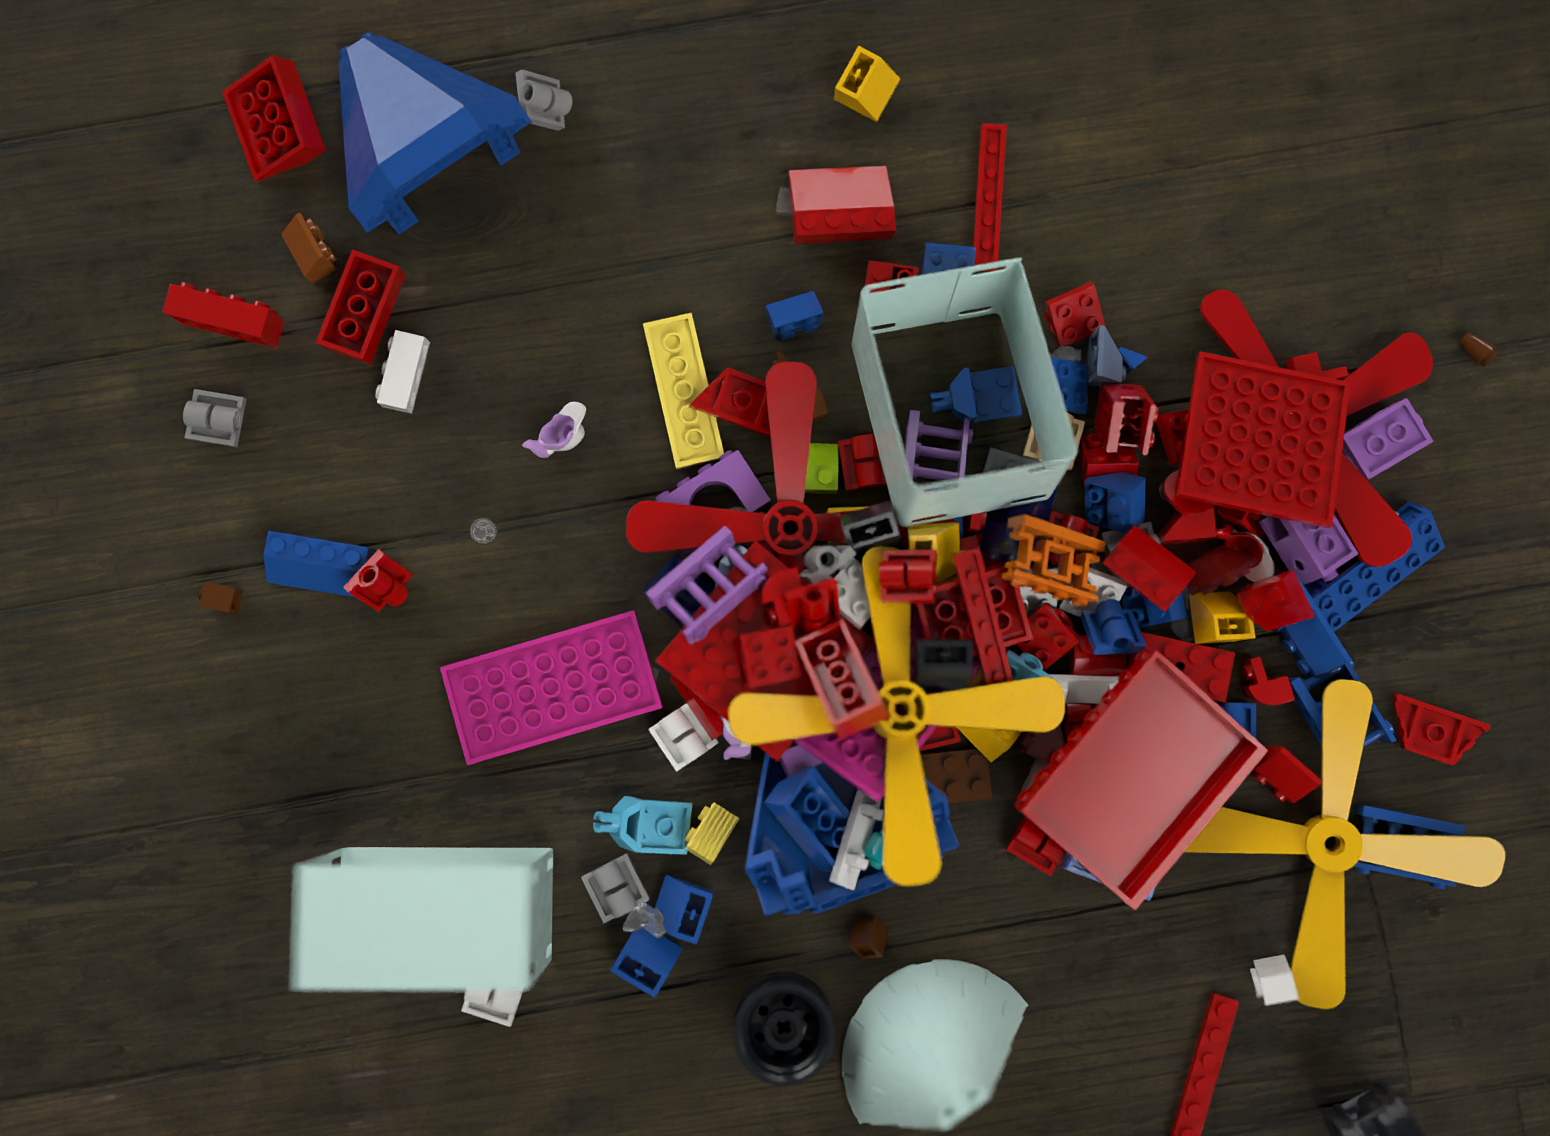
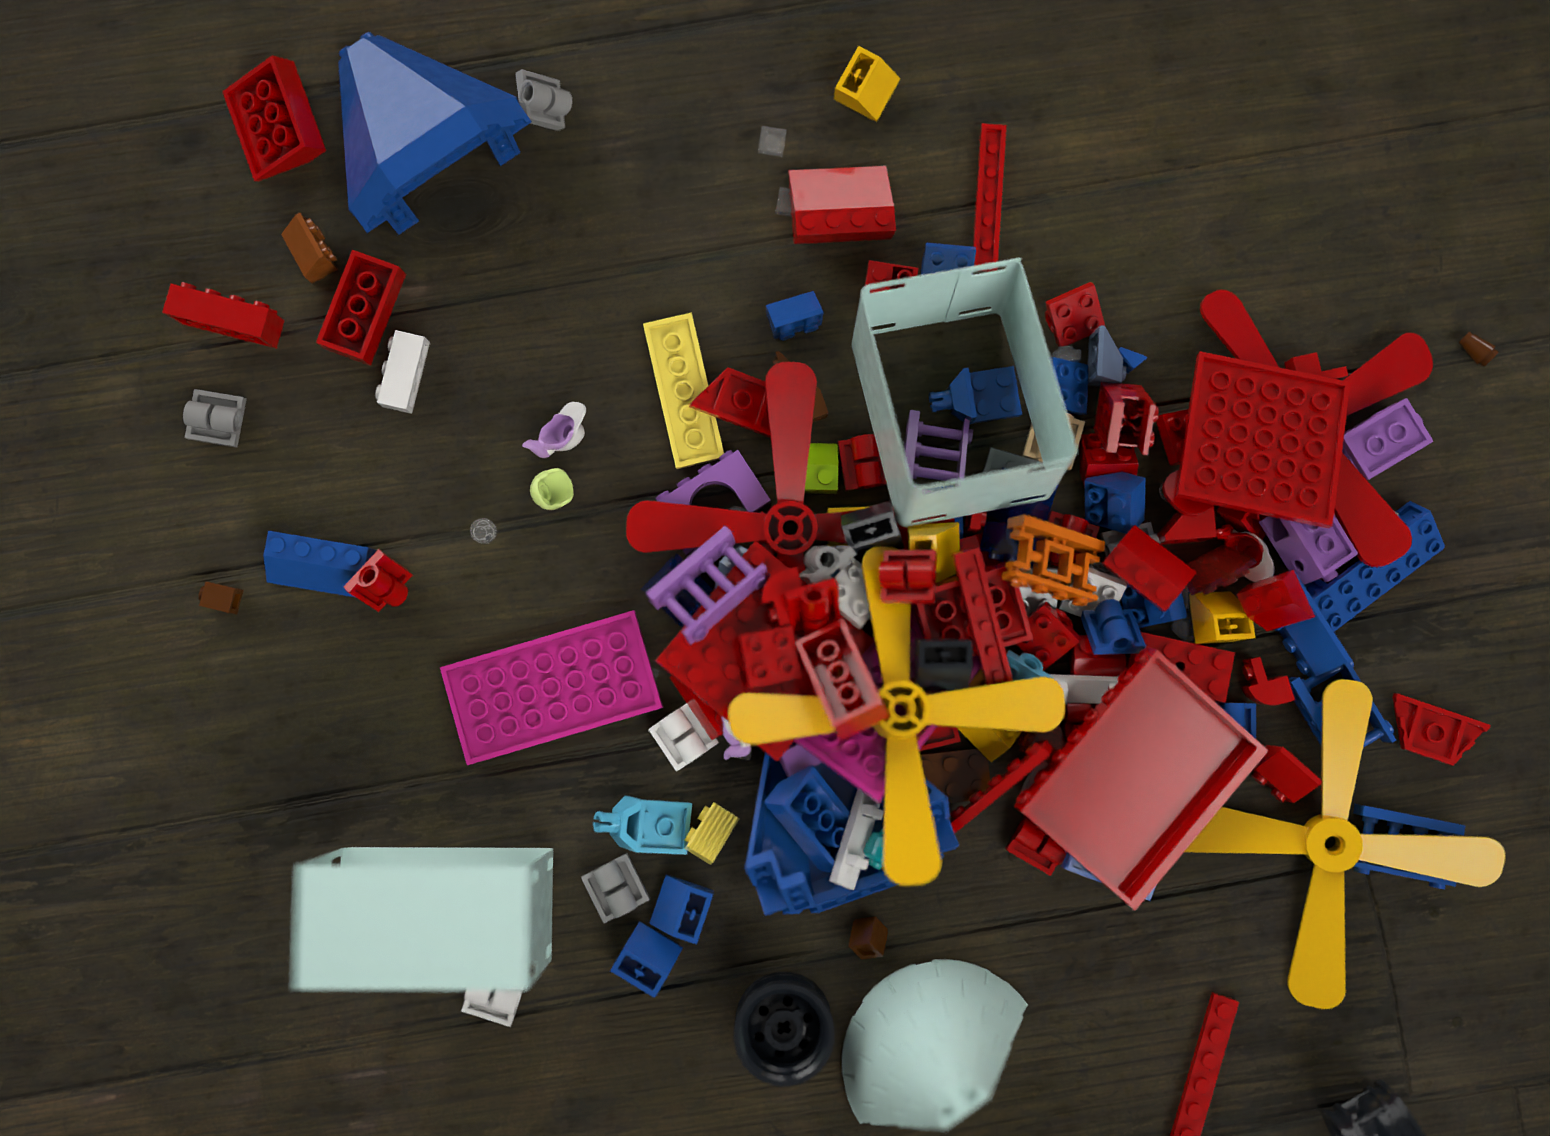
clear plate [622,902,666,938] -> none
white brick [1250,955,1298,1005] -> none
none -> yellowish green hair [530,468,574,510]
none -> clear plate [758,126,786,157]
none -> red plate [949,740,1053,833]

